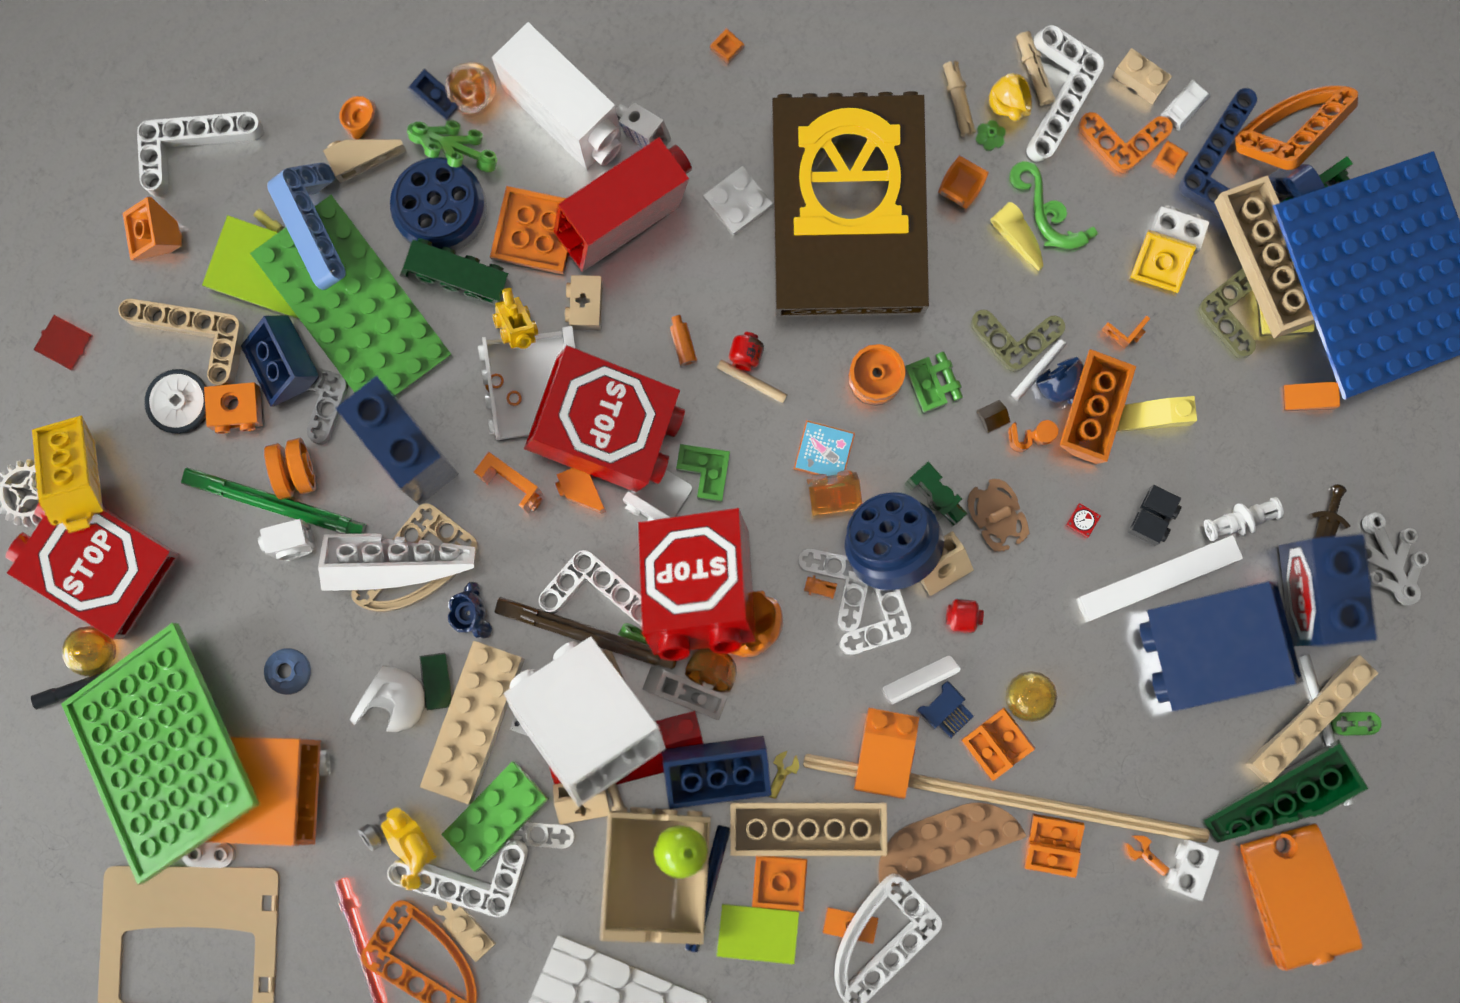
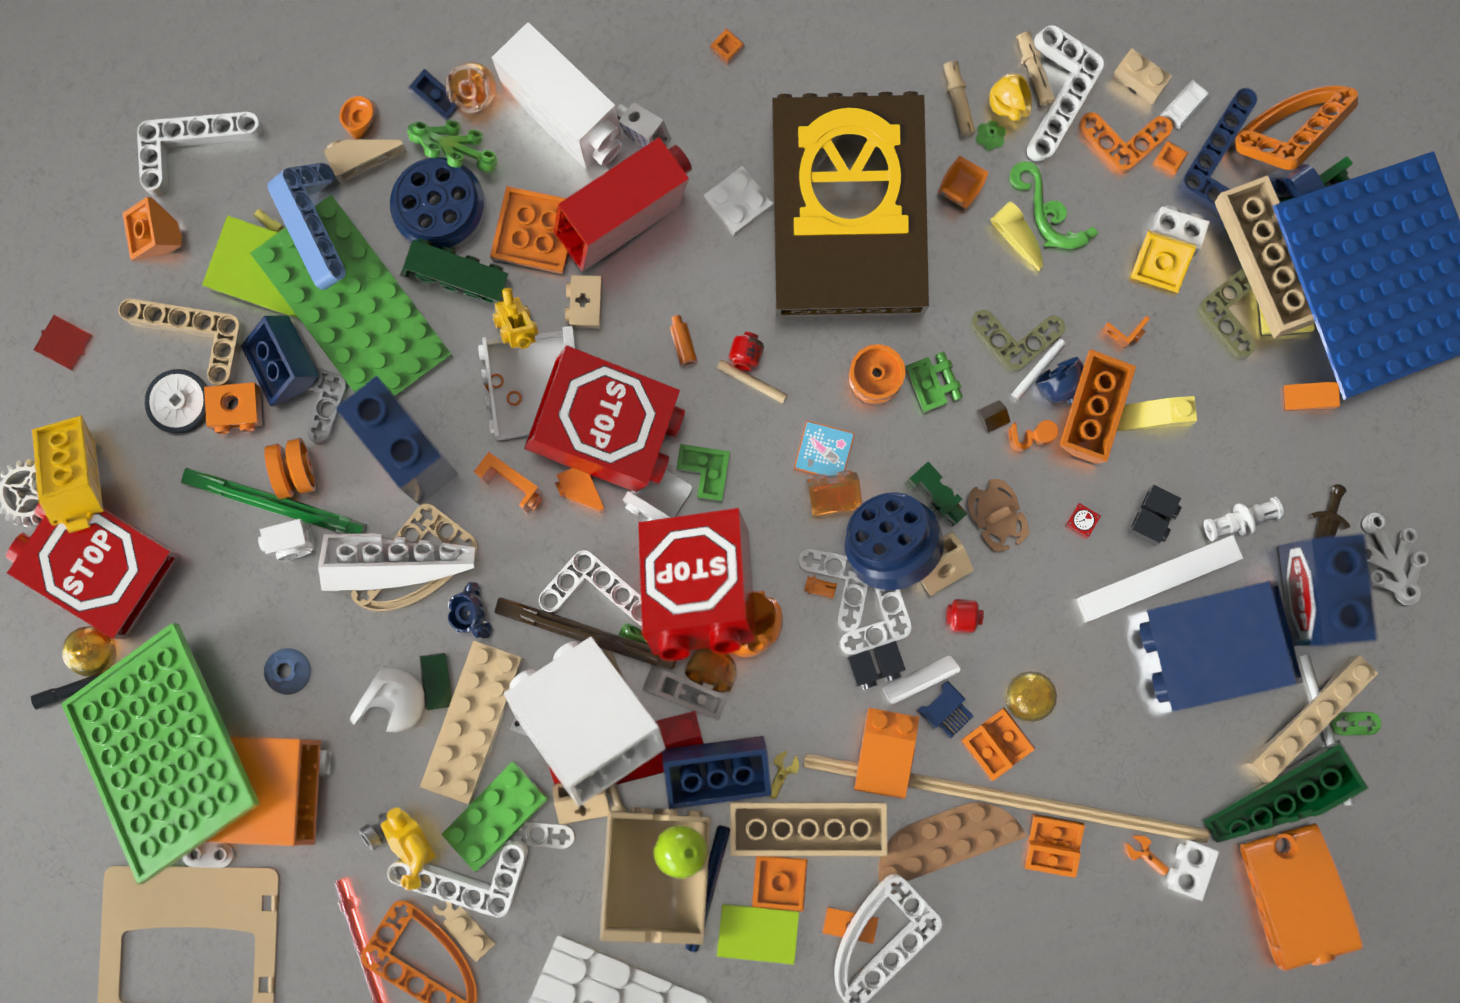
none -> black piece [846,641,906,690]

